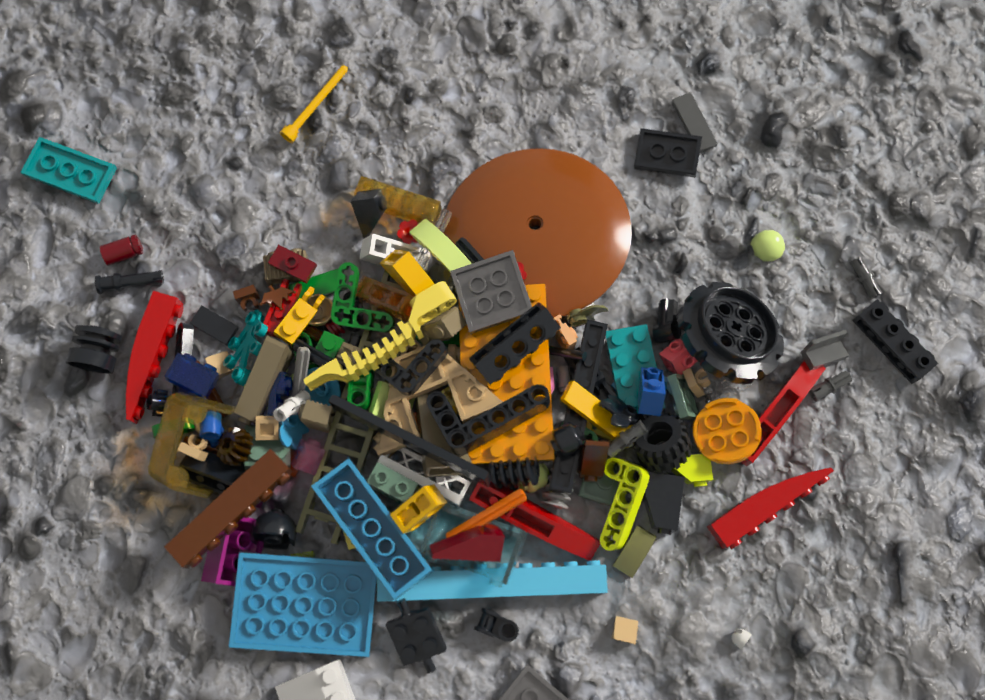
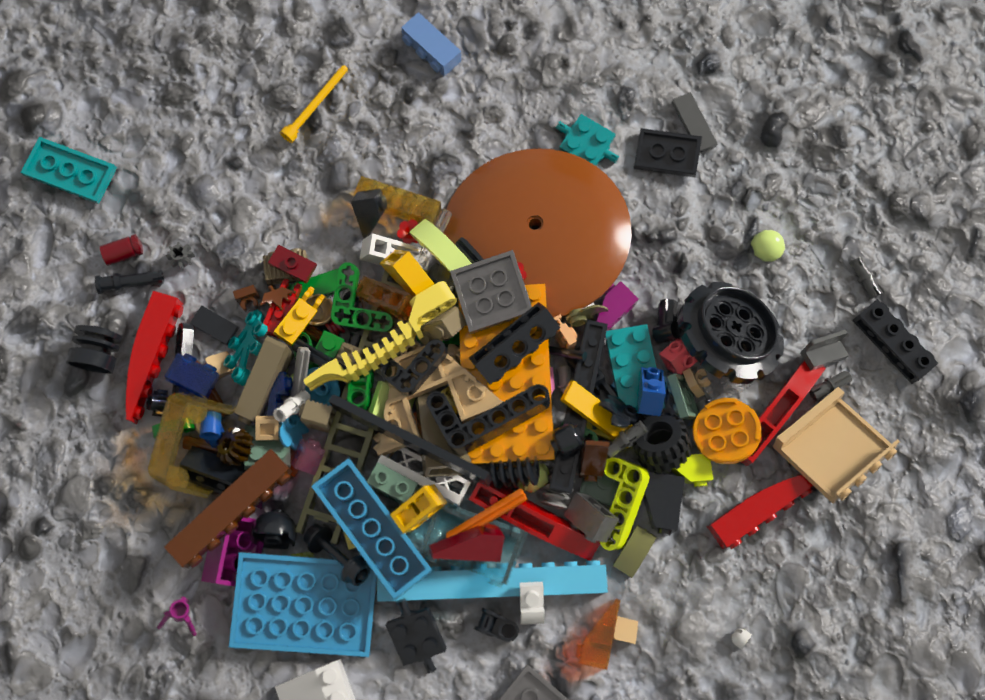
tan tile [177,434,208,462] -> none
none -> magenta plant [157,596,197,636]
none -> dark grey gear [166,242,195,270]
none -> black piece [303,524,371,586]
none -> medium blue brick [401,12,461,77]
none -> white brick [520,582,544,625]
none -> teal plate [556,114,619,166]
none -> flat silver brick [564,492,619,543]
none -> clear orange slope [575,599,620,670]
none -> magenta slope [596,281,639,331]
none -> tan panel [773,387,900,504]

